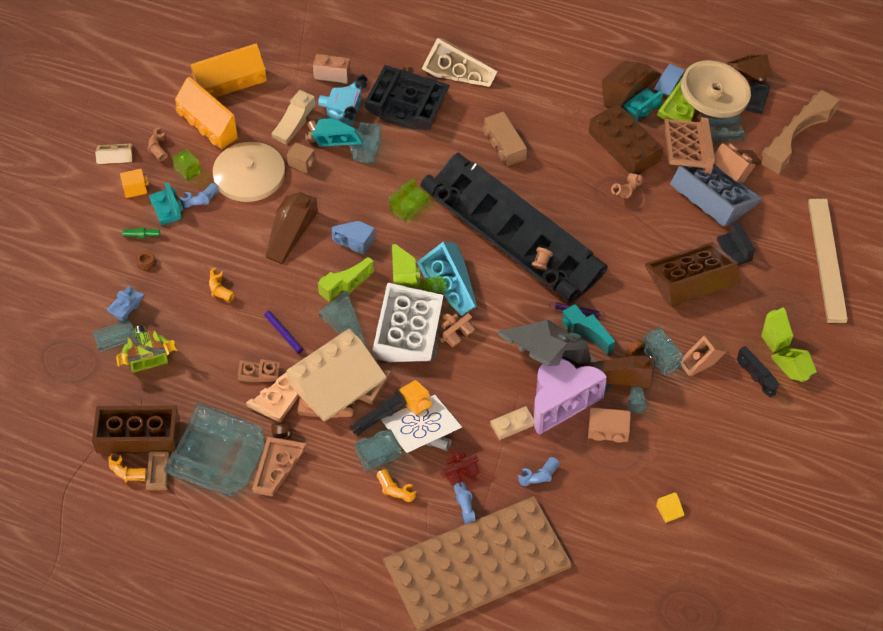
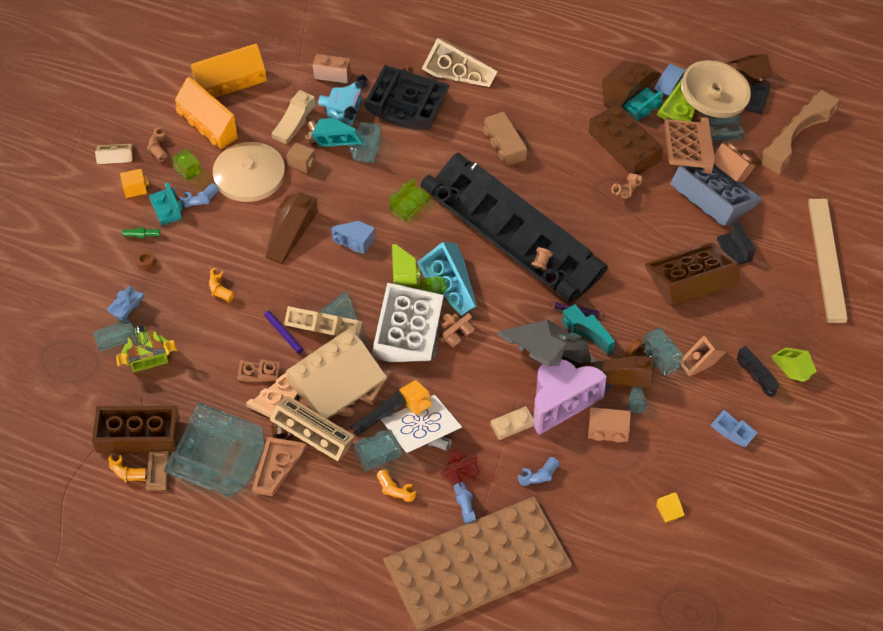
lime slope [318,257,374,302] -> none
lime slope [761,307,793,354] -> none
none -> tan brick [270,395,355,461]
none -> tan slope [284,306,362,338]
none -> medium blue slope [710,410,757,447]

